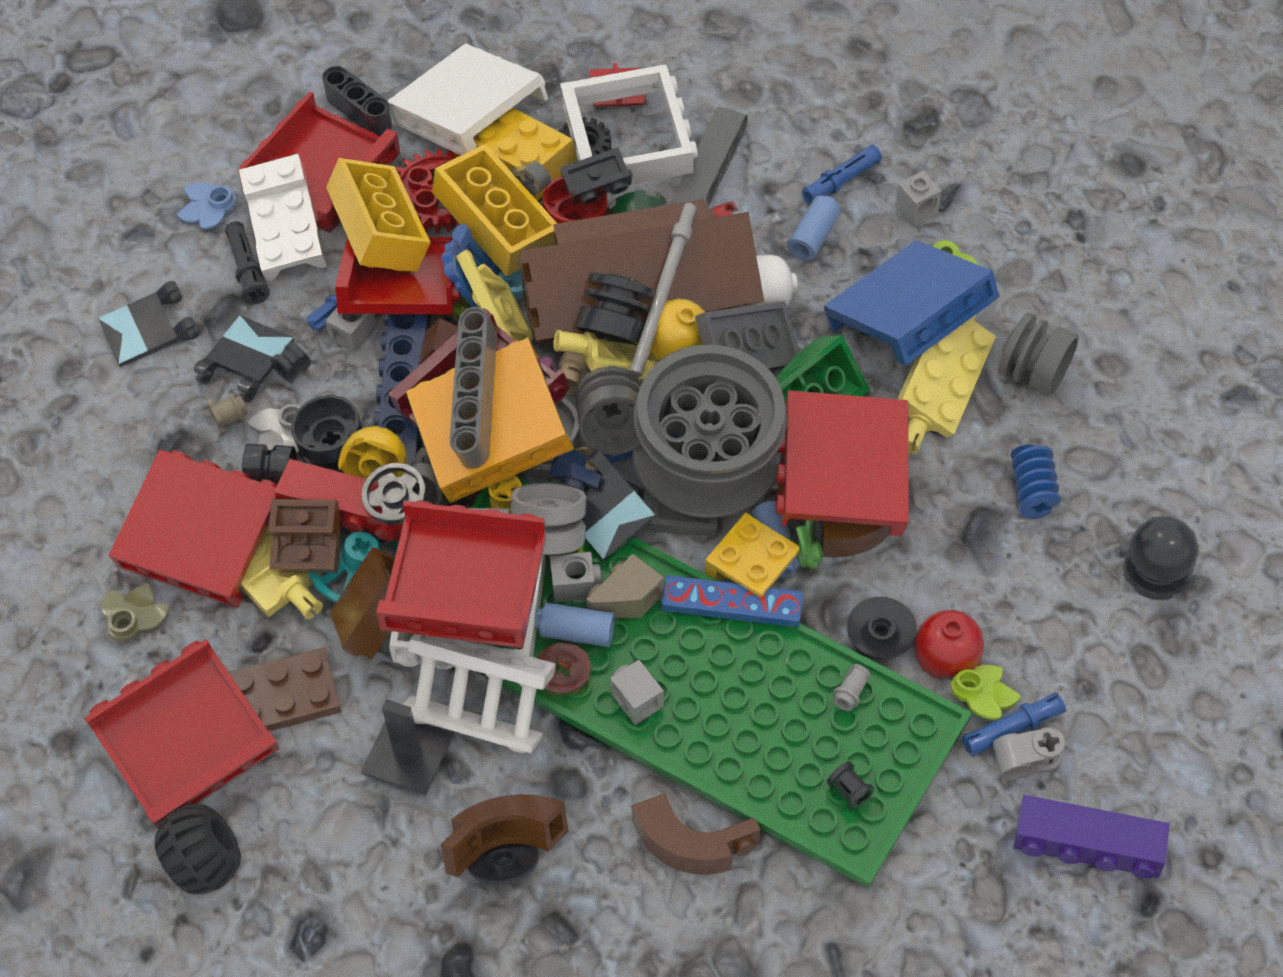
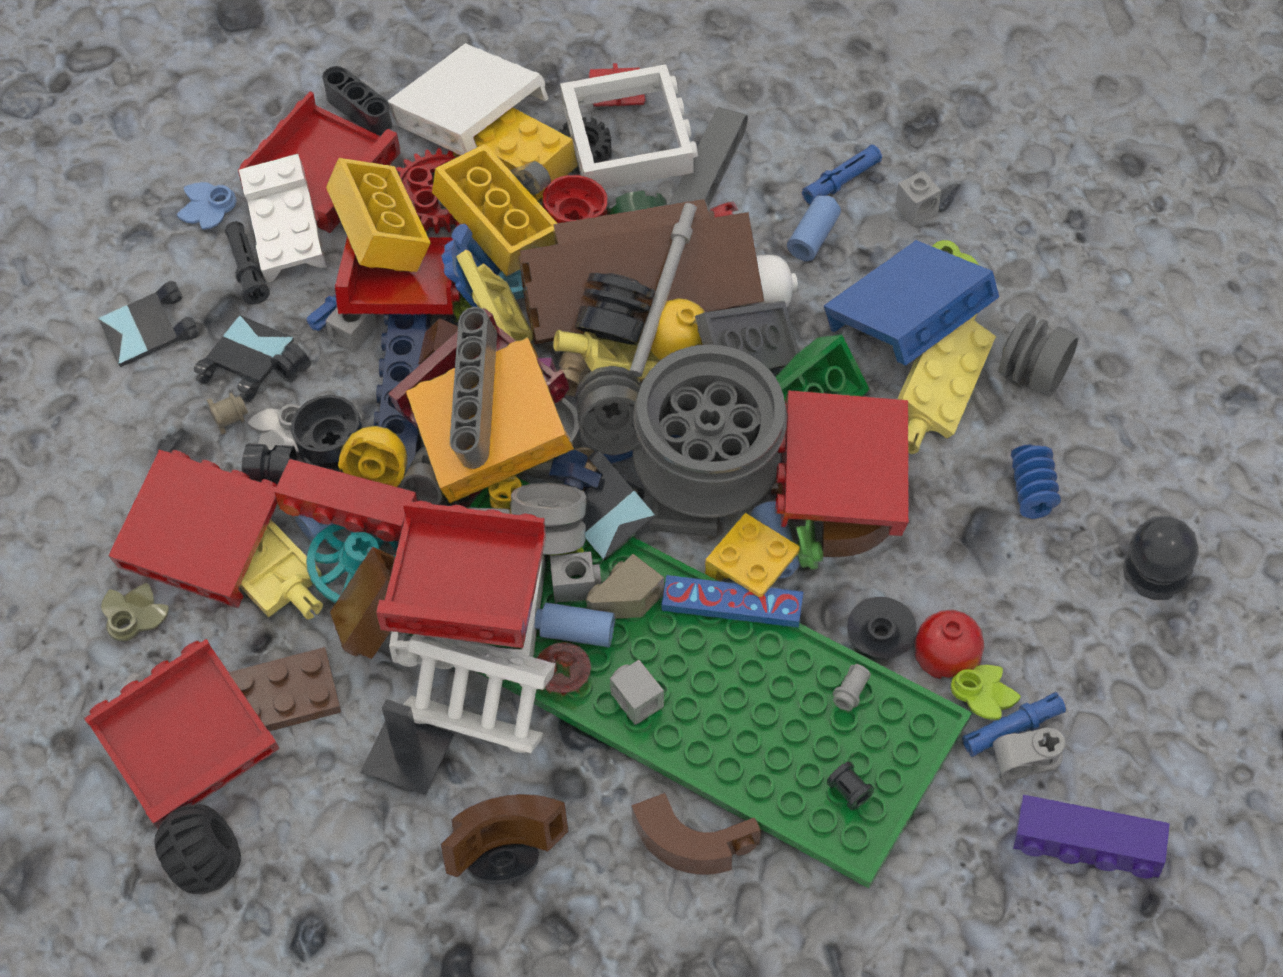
reddish brown slope [268,499,340,573] -> none
wheel [362,463,426,525] -> none
black bracket [560,147,633,205] -> none

